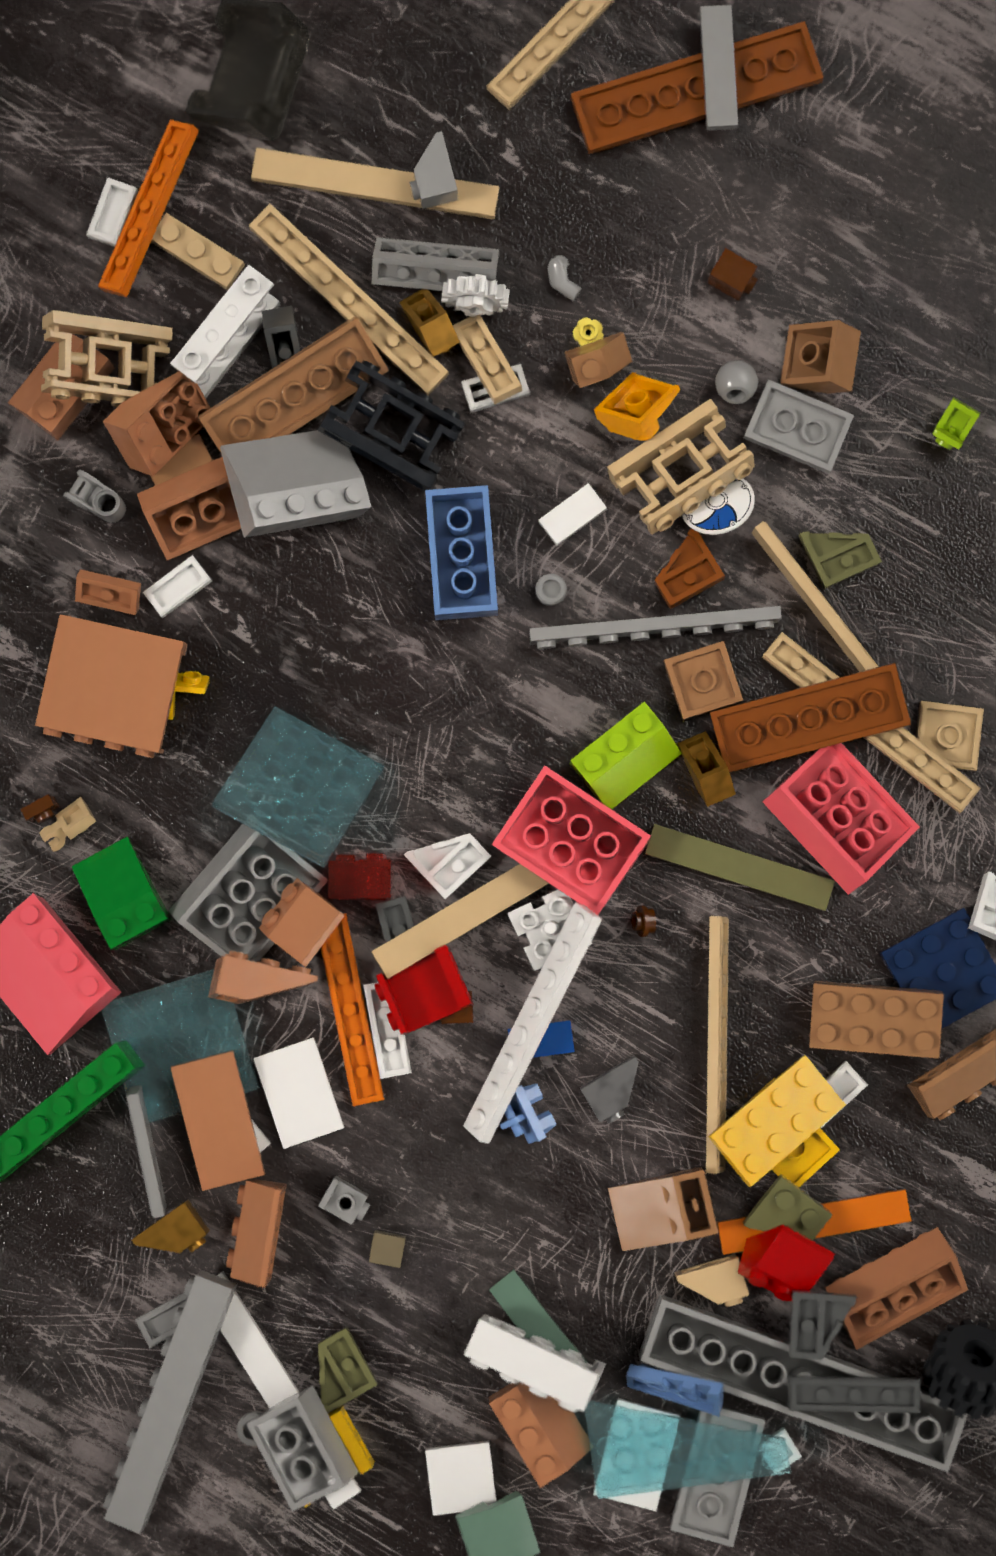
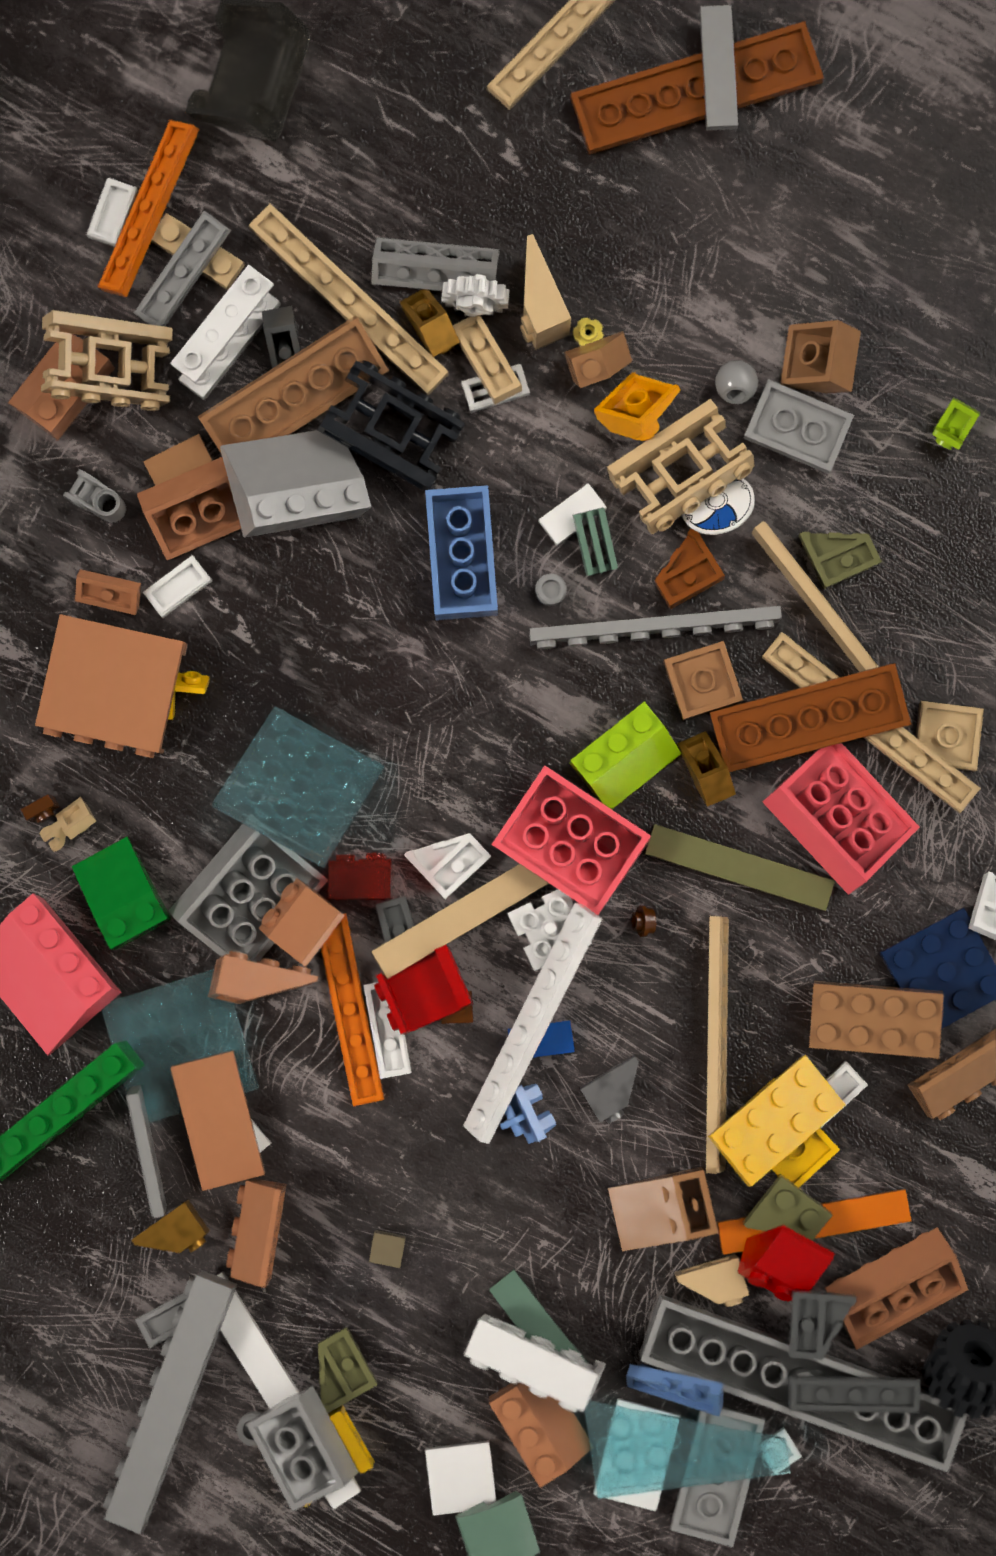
nougat slope [103,371,210,476] -> none
tan tile [251,148,499,219] -> none
white tile [253,1037,345,1149] -> none
light grey brick [318,1176,370,1225] -> none
light grey slope [410,131,458,209] -> none
light grey arm [548,255,582,301] -> none
reddish brown brick [707,248,758,301] -> none
none -> light grey tile [134,211,231,327]
none -> tan slope [520,234,571,350]
none -> sand green tile [572,507,618,576]

